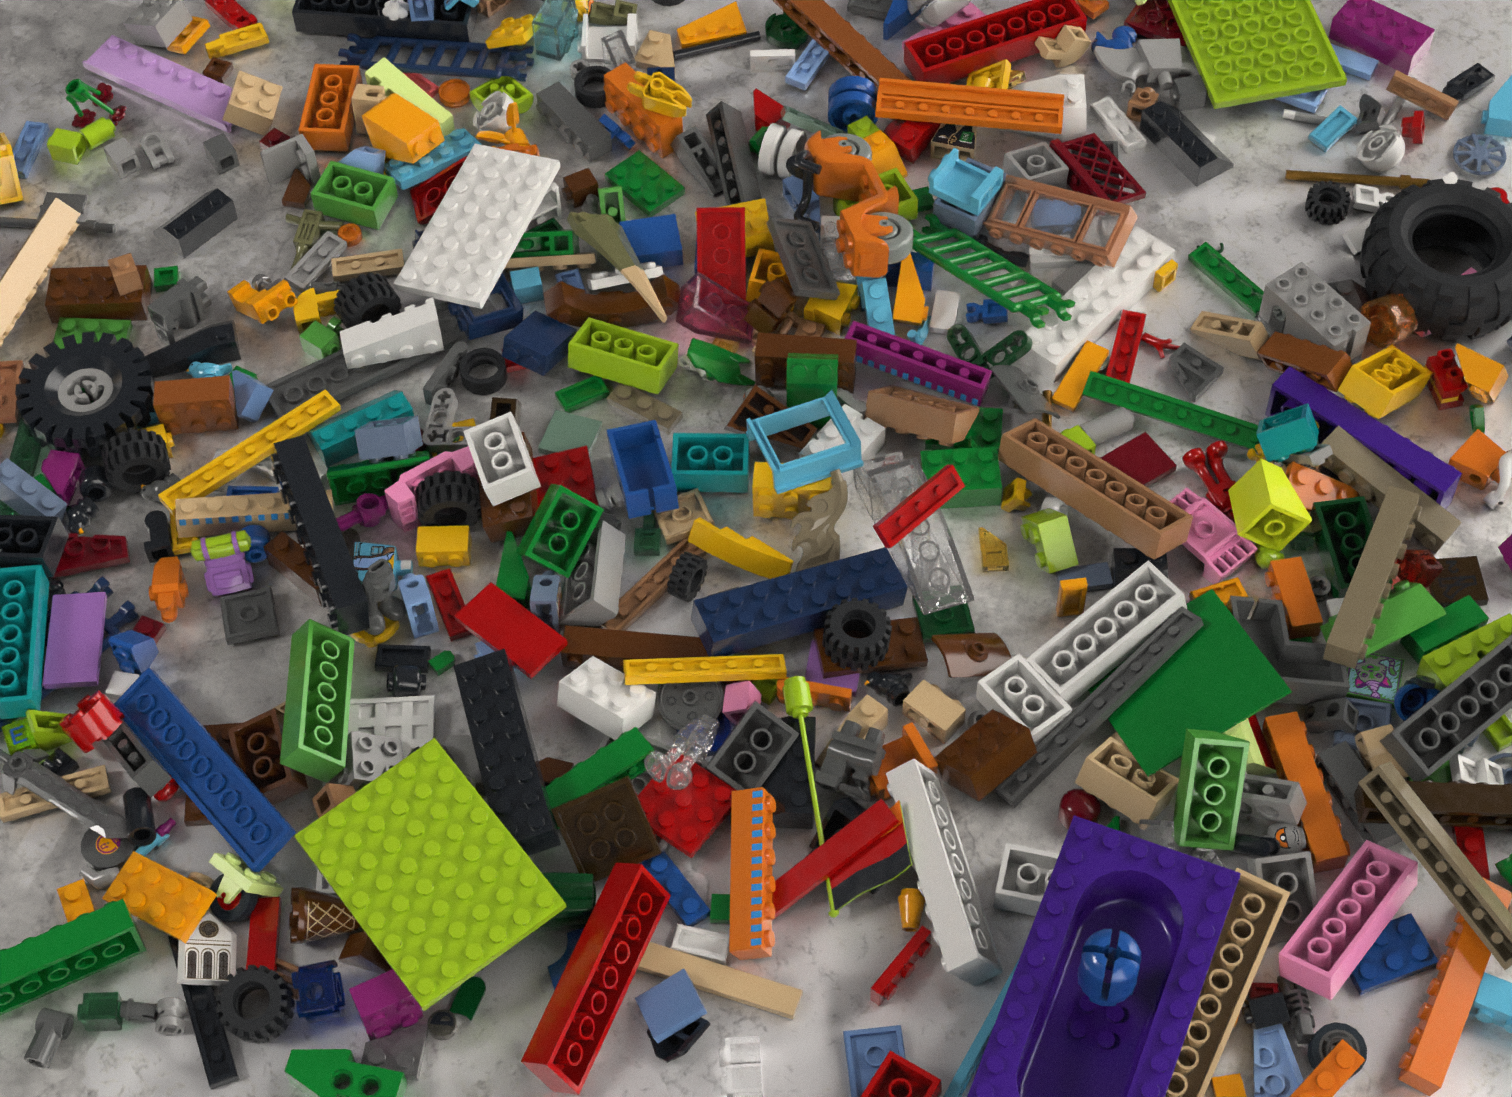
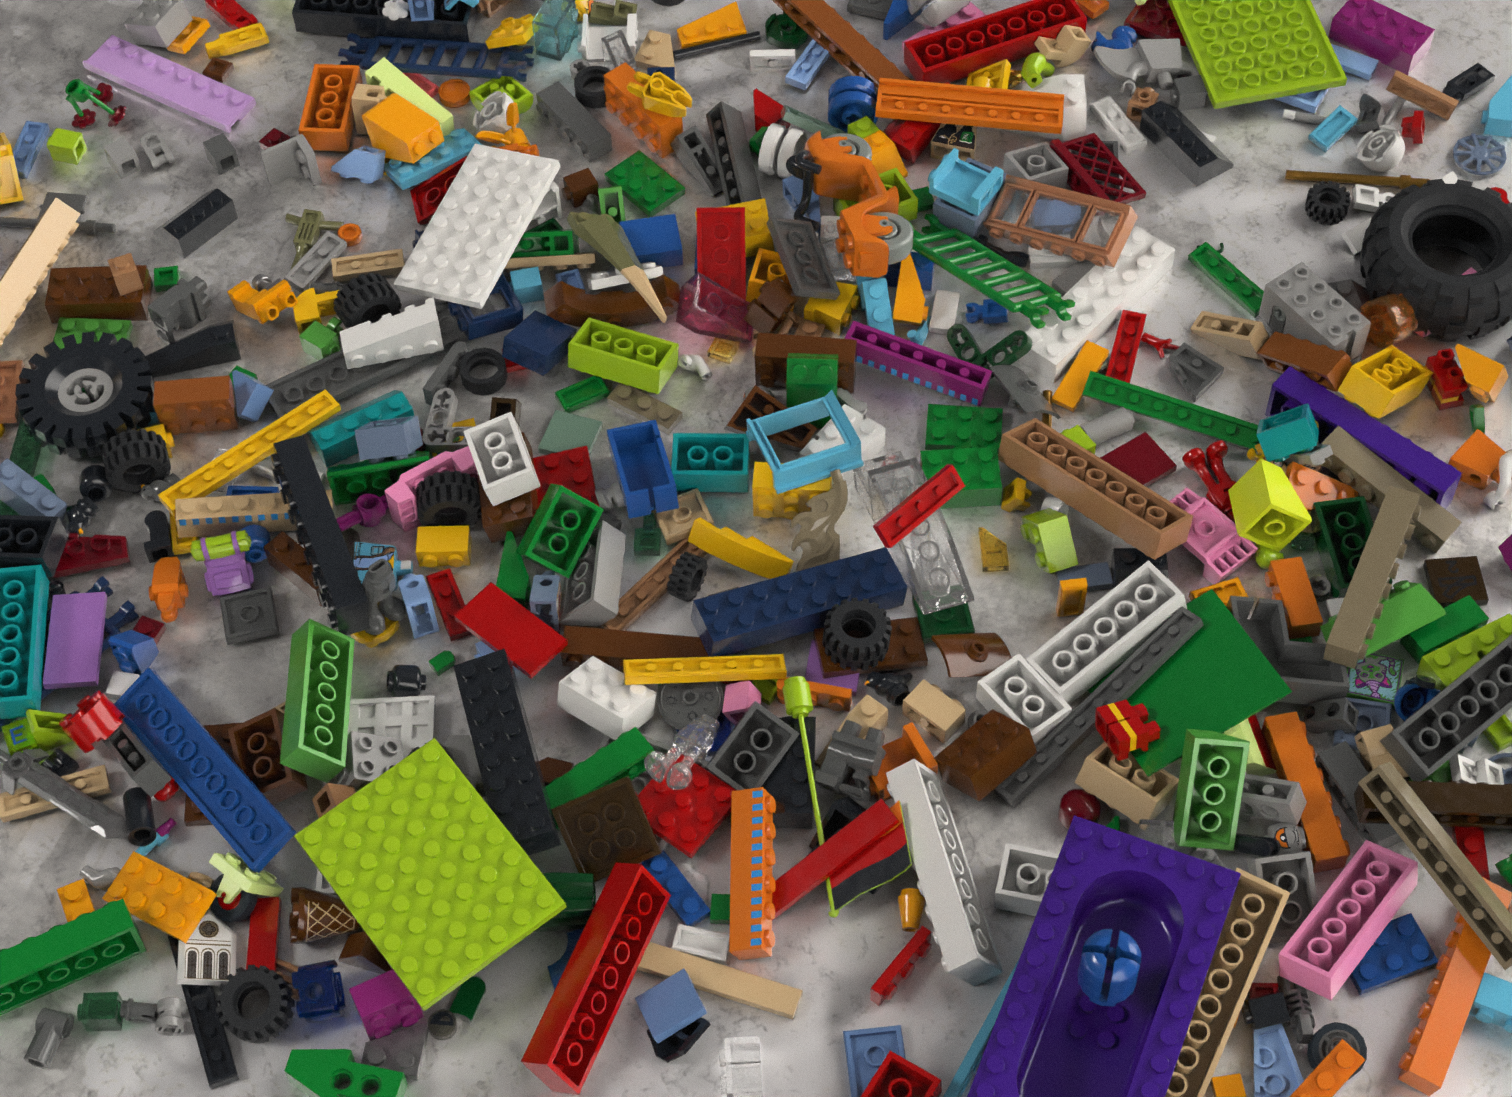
magenta slope [41,450,85,506] -> none
lime brick [78,117,116,151] -> none
tile [81,828,136,871] -> none
medium azure animal [186,361,232,378] -> none
tan brick [222,70,283,136] -> none
reddish brown tile [282,169,312,209] -> none
bright green brick [310,161,398,230] -> none
black tile [374,644,431,673] -> none
blue plate [598,114,636,150] -> none
green shield [687,338,756,386] -> none
medium nougat slope [864,385,980,446] -> none
yellow tile [1153,259,1178,292] -> none
clear red slope [1396,549,1444,589] -> none
none -> lime arm [1021,52,1055,88]
none -> red hips [1095,700,1160,761]

